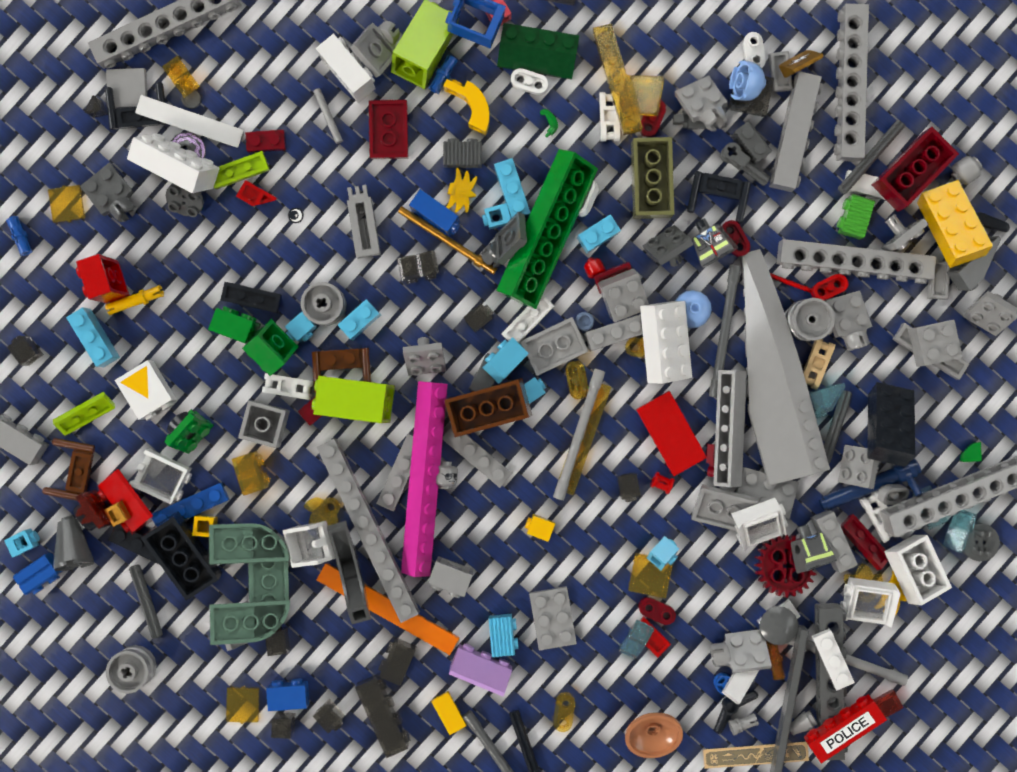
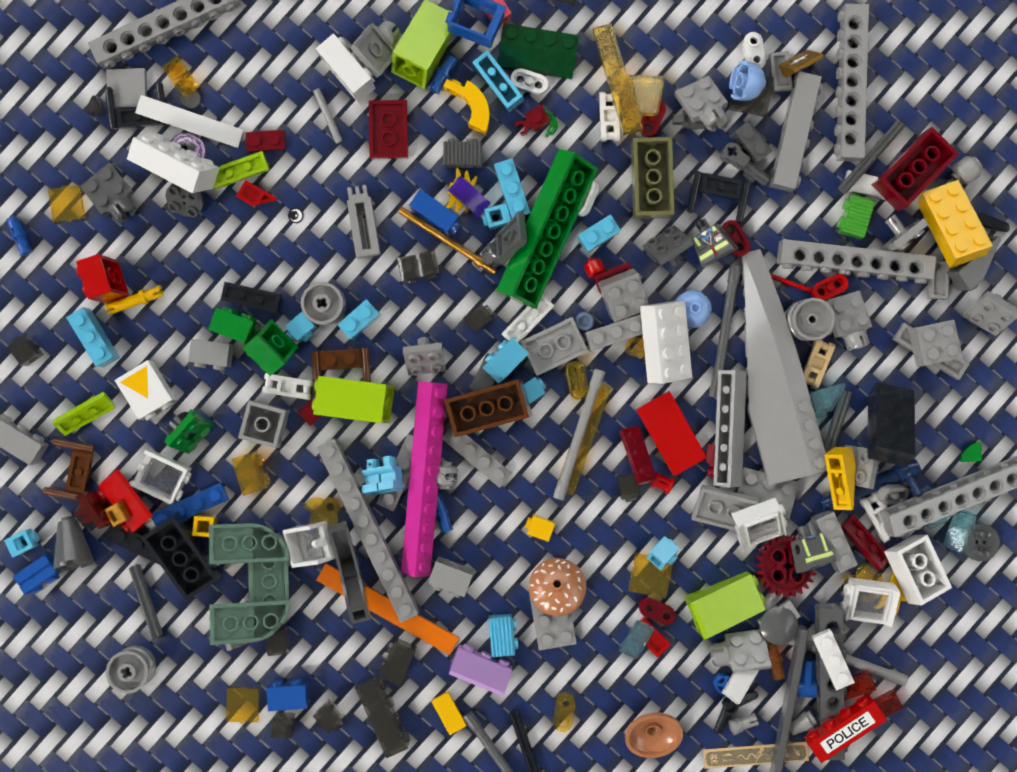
none -> light grey brick [188,339,234,370]
none -> medium azure hips [362,456,403,496]
none -> blue pin [436,493,453,534]
none -> dark purple slope [448,176,490,218]
none -> medium azure brick [472,50,524,112]
none -> dark red plate [515,104,551,136]
none -> nougat dish [529,558,586,616]
none -> dark red plate [619,426,657,485]
none -> lime slope [684,571,766,640]
none -> blue piece [797,658,817,698]
none -> yellow slope [824,447,856,510]
none -> clear red plate [832,670,877,701]

